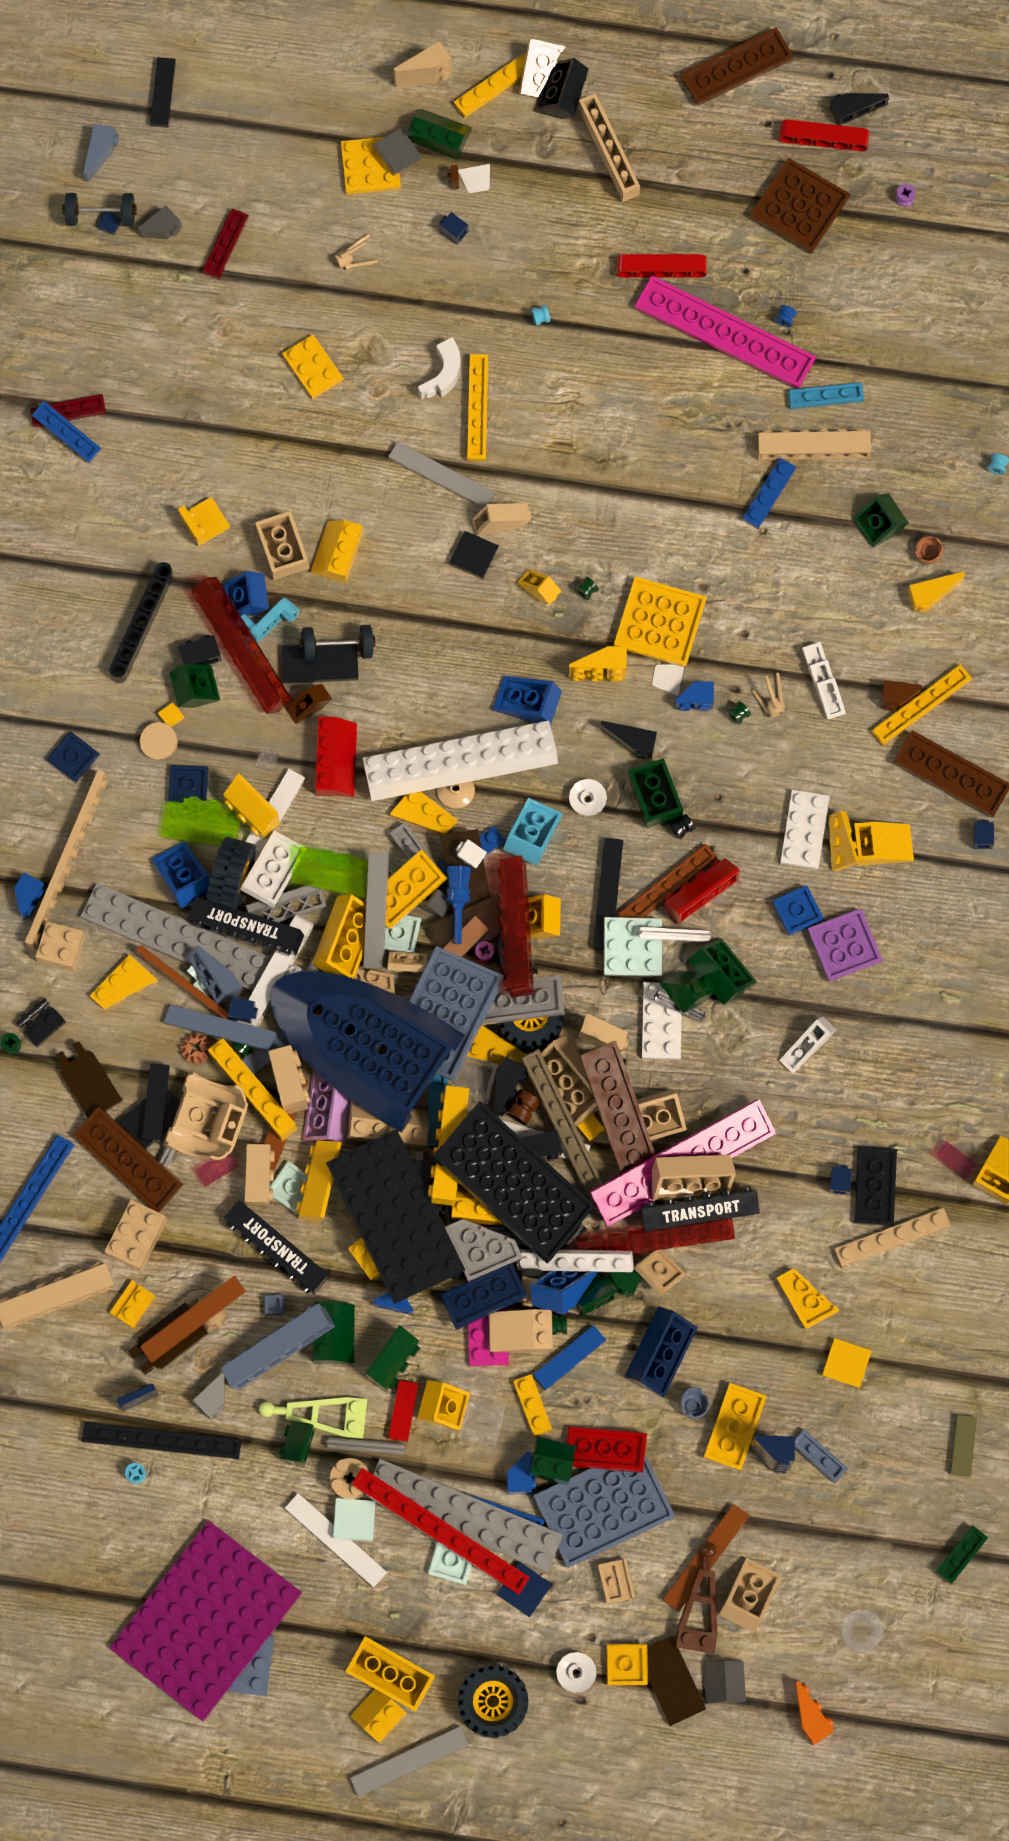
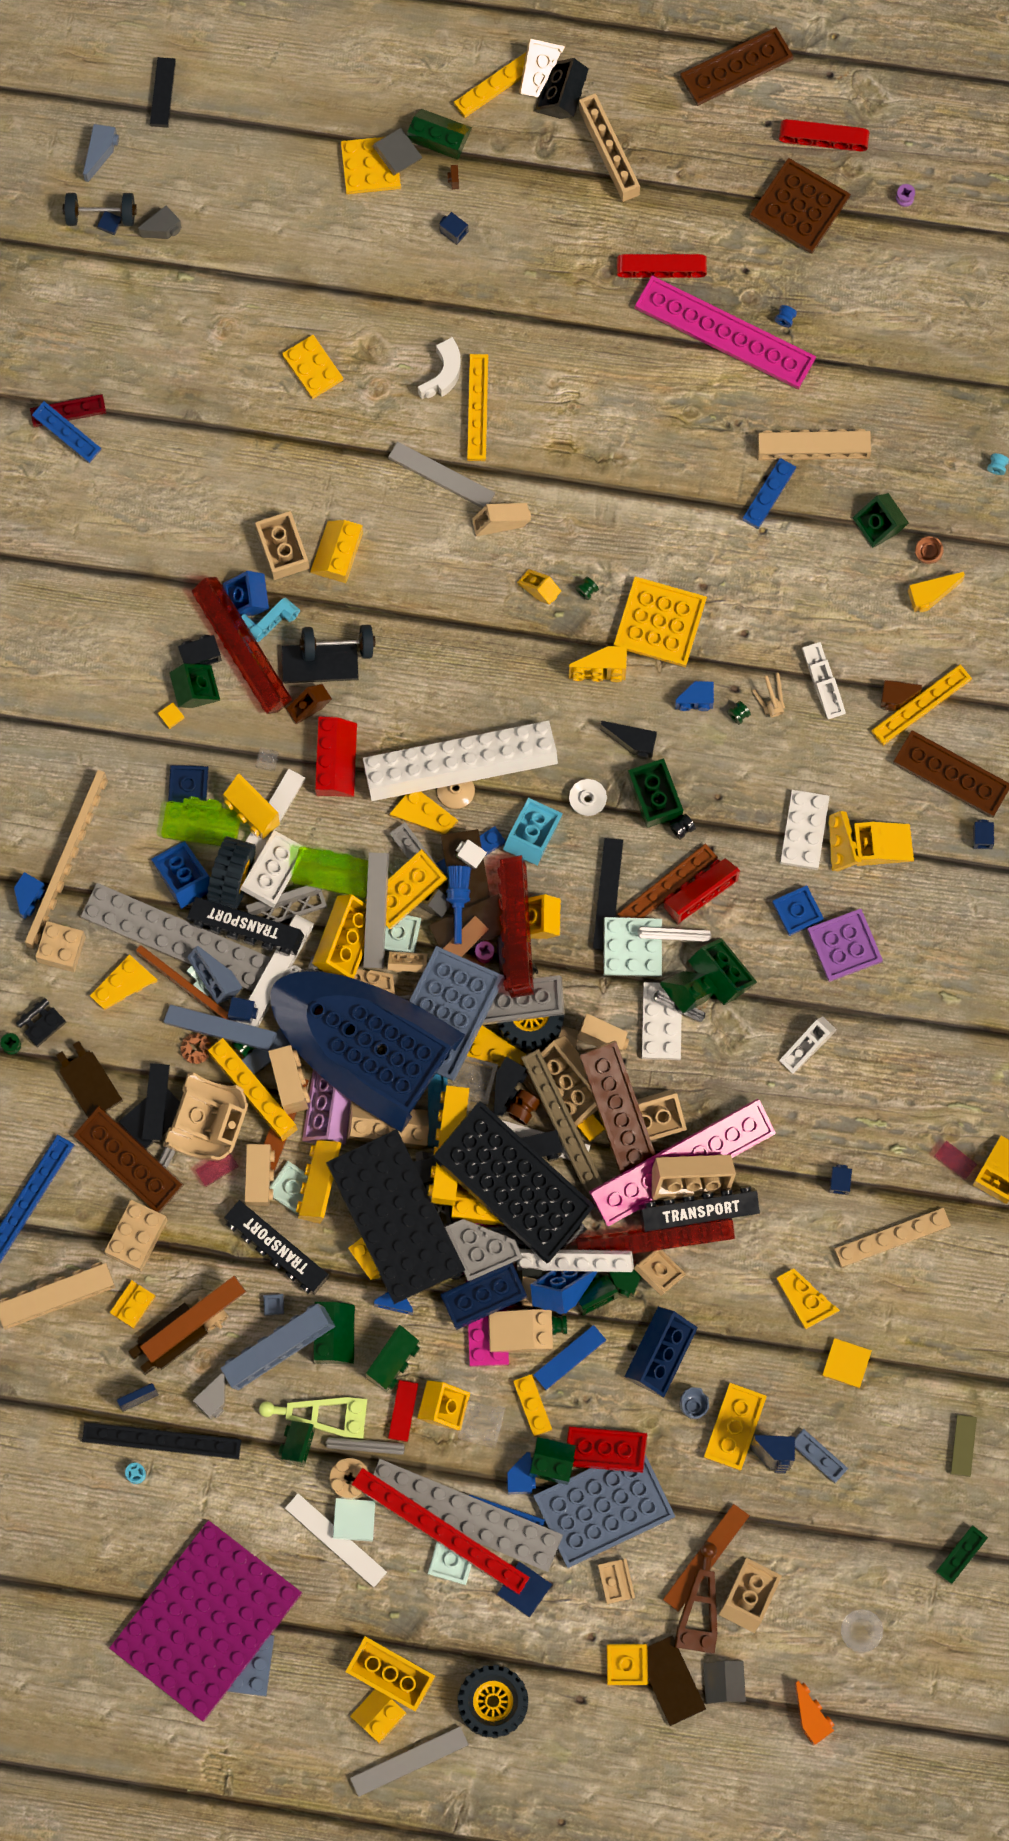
dark blue tile [46,731,100,783] -> none
black beam [109,562,173,683] -> none
tan tile [140,722,178,760] -> none
yellow bracket [178,497,230,546] -> none
dark red tile [202,208,249,280] -> none
tan plant [335,234,378,270] -> none
tan slope [393,41,452,88] -> none
black tile [449,531,499,579] -> none
white sticker [458,164,490,193] -> none
blue slope [493,676,562,725] -> none
medium azure wheel [531,304,550,326] -> none
white dish [556,1652,596,1693] -> none
white sticker [652,664,684,696] -> none
dark azure tile [788,382,864,409] -> none
black slope [829,93,889,125] -> none
black tile [854,1146,897,1227] -> none

